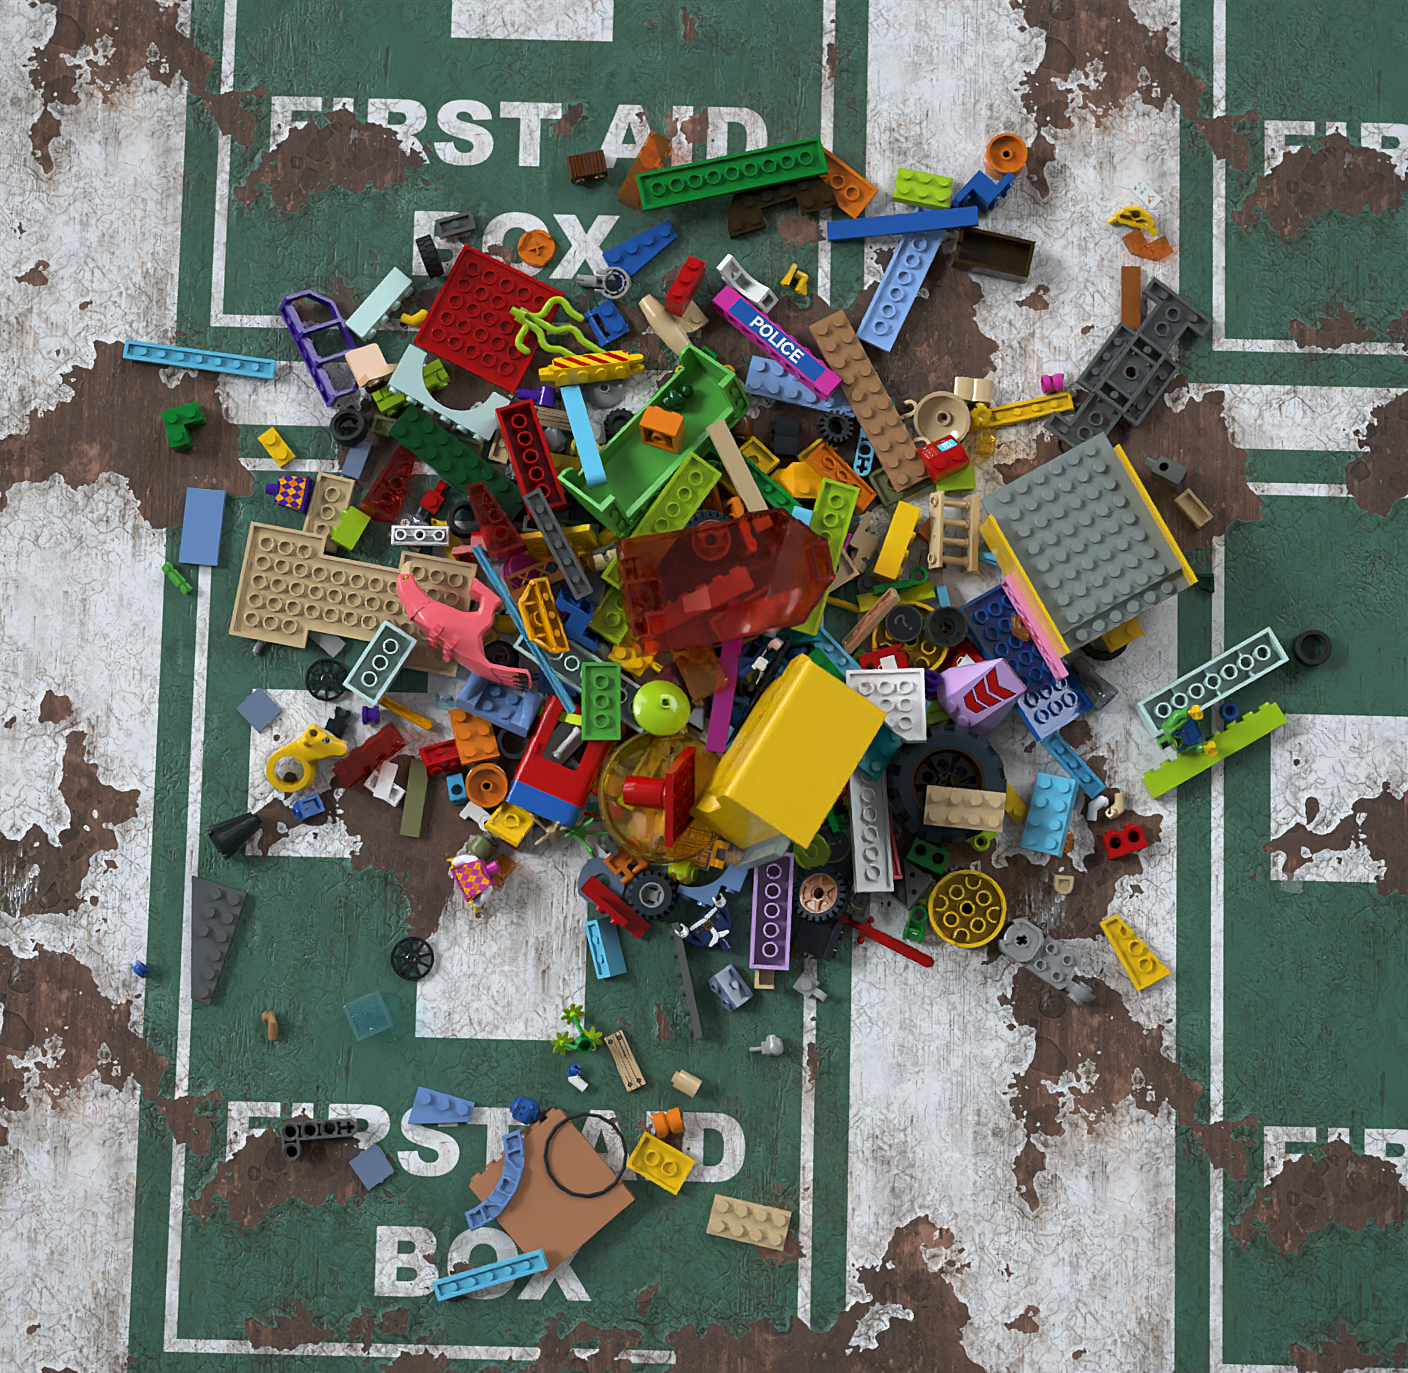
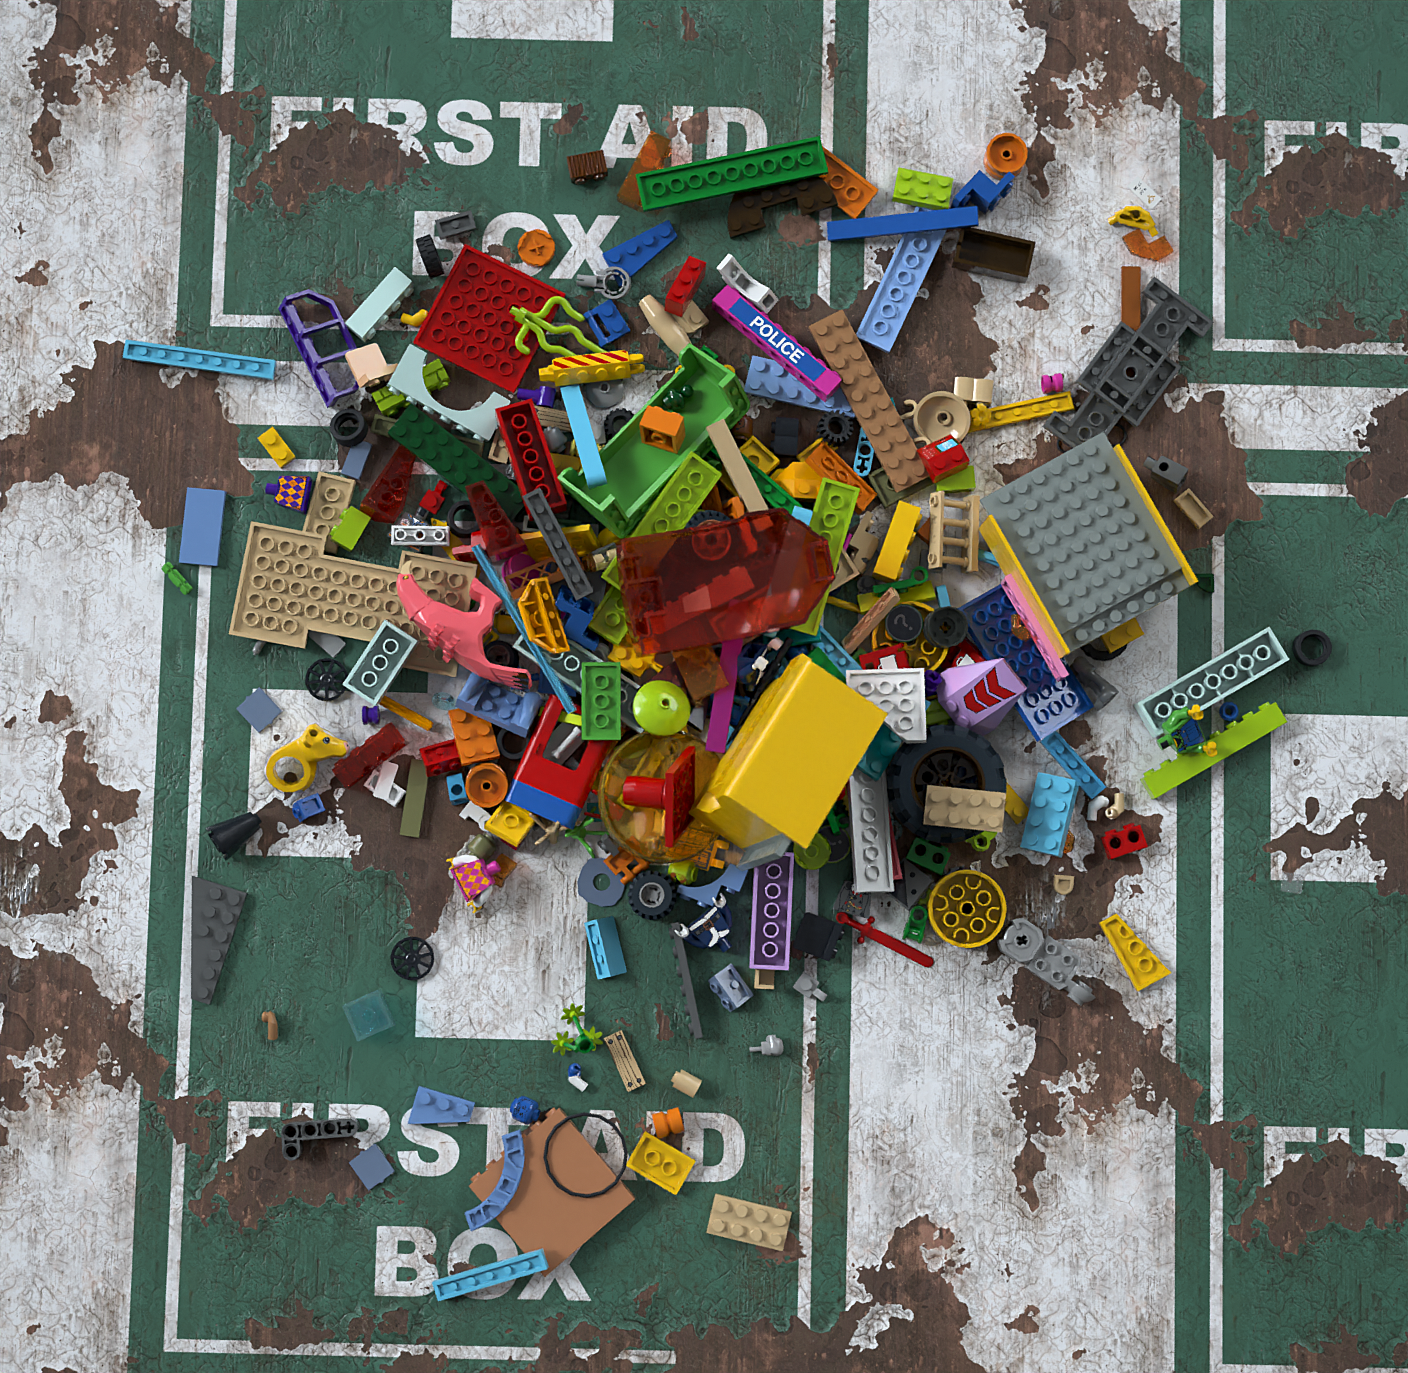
blue bush [130,960,150,978] -> none
green brick [160,401,207,452] -> none
black plate [324,706,351,739] -> none
red bracket [580,875,650,939] -> none
yellow piece [780,263,808,296] -> none
wheel [792,865,851,925] -> none
clear yellow brick [974,428,997,458] -> none

